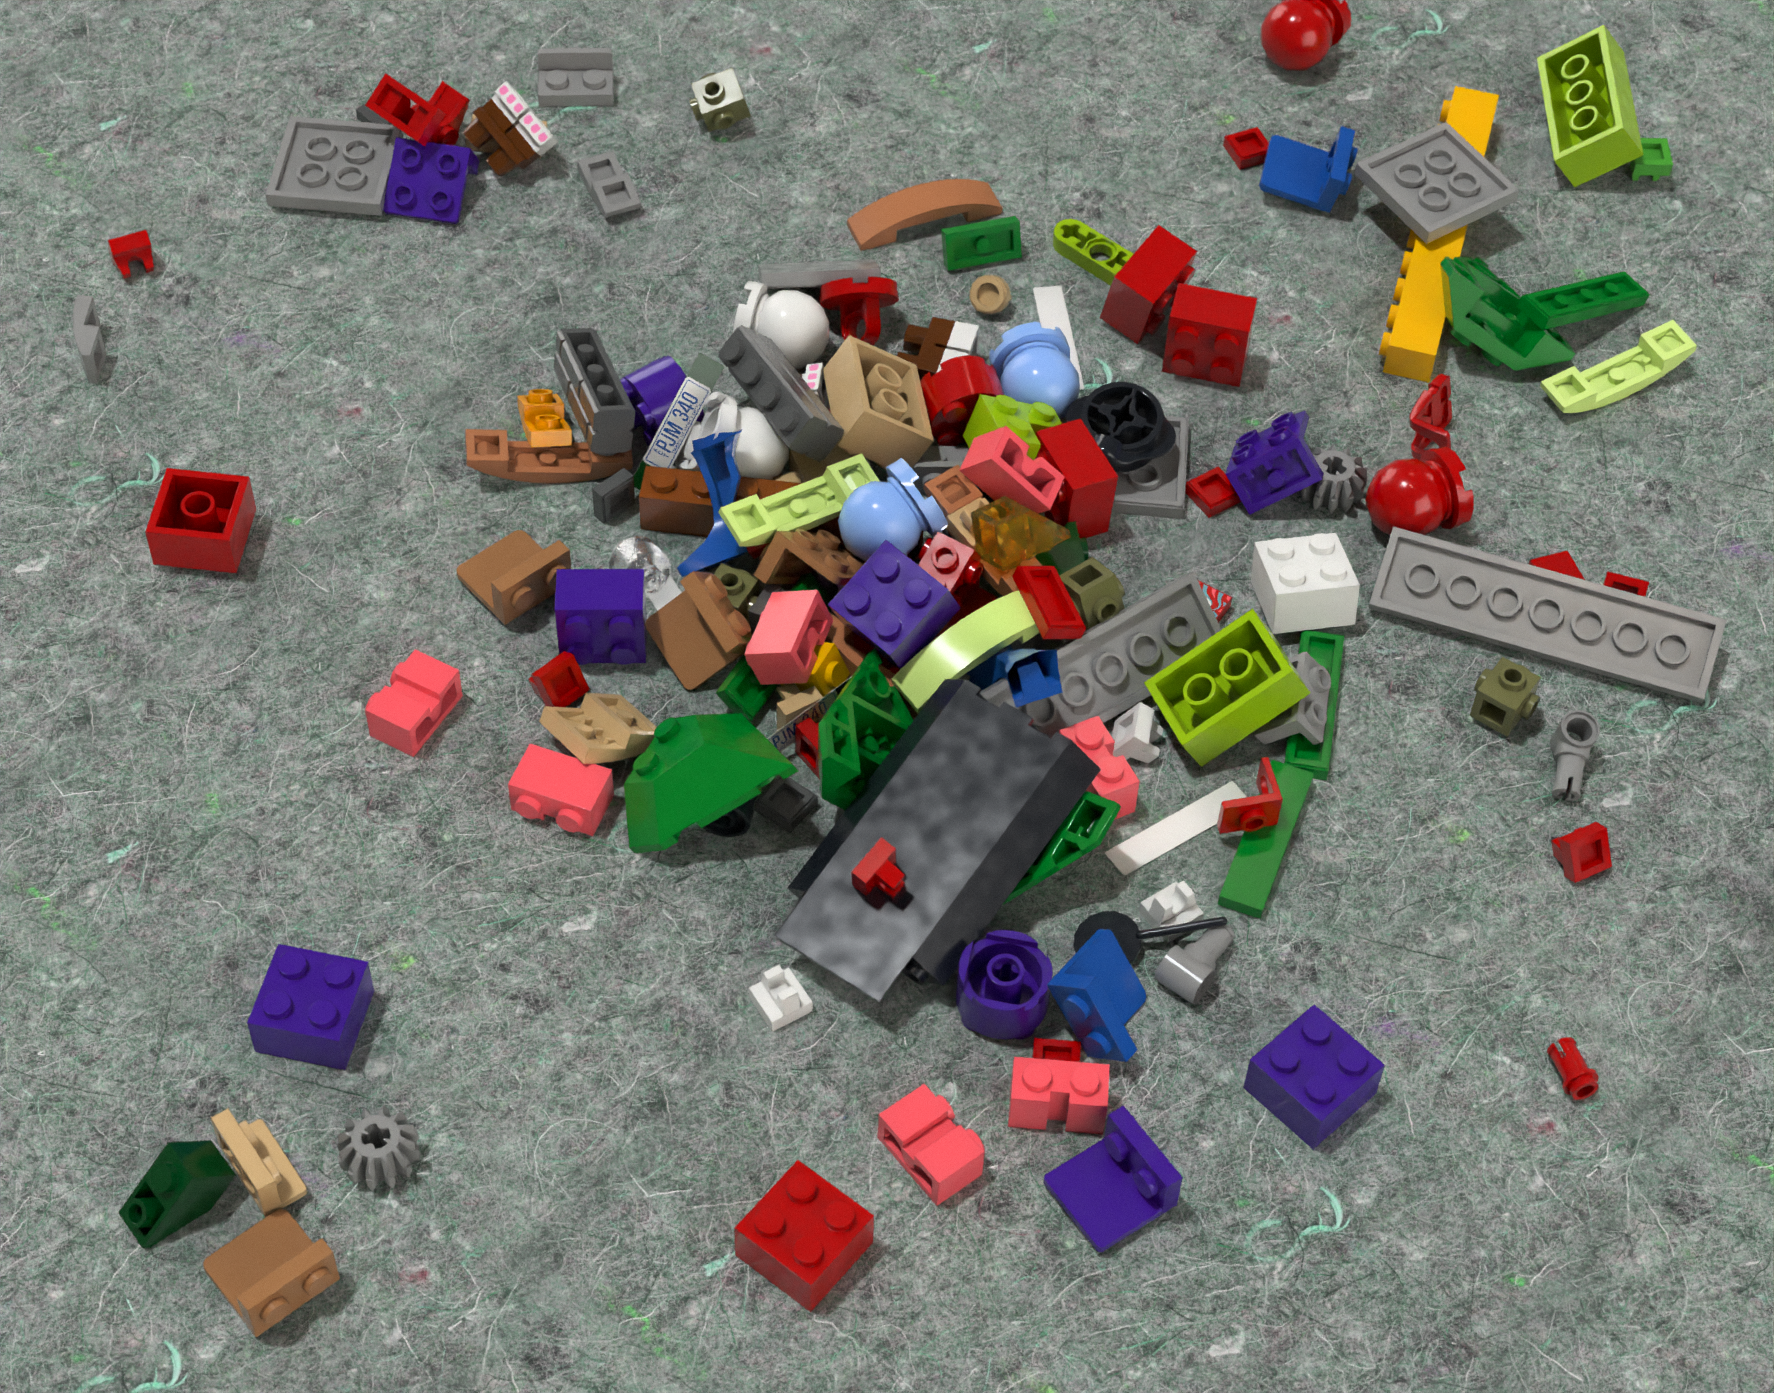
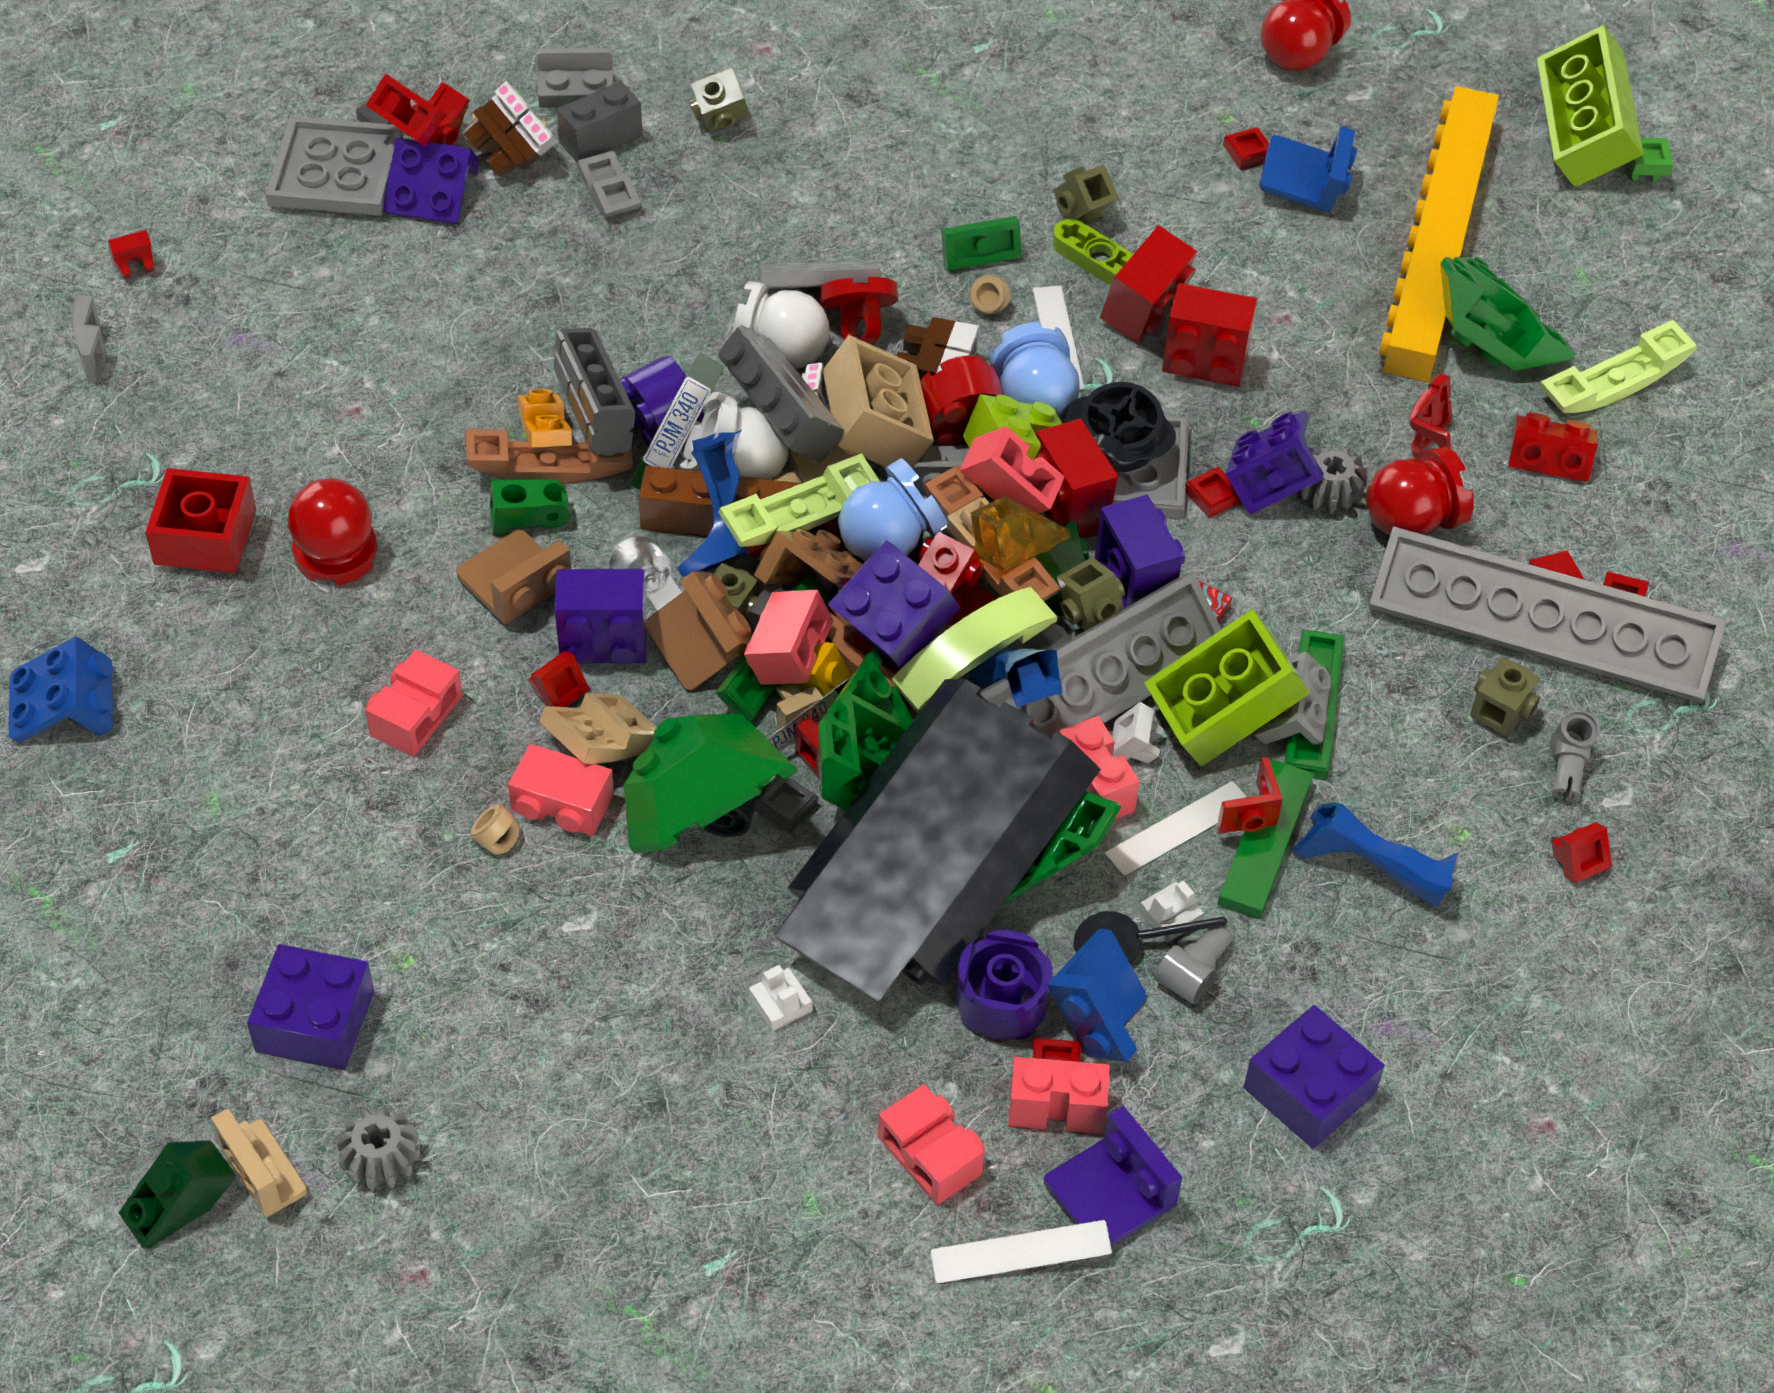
medium nougat bracket [203,1209,340,1337] -> none
dark grey tile [592,468,635,524] -> none
red brick [734,1160,874,1312] -> none
nougat slope [847,179,1003,251] -> none
red tile [851,837,905,898] -> none
red tile [1012,566,1086,639] -> none
white brick [1251,533,1360,634] -> none
light grey plate [1354,122,1519,244] -> none
green tile [1517,271,1650,330] -> none
red pin [1547,1037,1599,1100] -> none
none -> blue bracket [9,636,113,743]
none -> red tile [287,478,378,585]
none -> tan tile [470,804,519,855]
none -> green leg [489,479,570,536]
none -> dark grey brick [556,81,643,163]
none -> white sticker [931,1220,1112,1283]
none -> olive brick [1053,164,1120,225]
none -> dark purple brick [1095,494,1185,608]
none -> blue animal [1292,802,1459,908]
none -> red bracket [1508,413,1598,482]

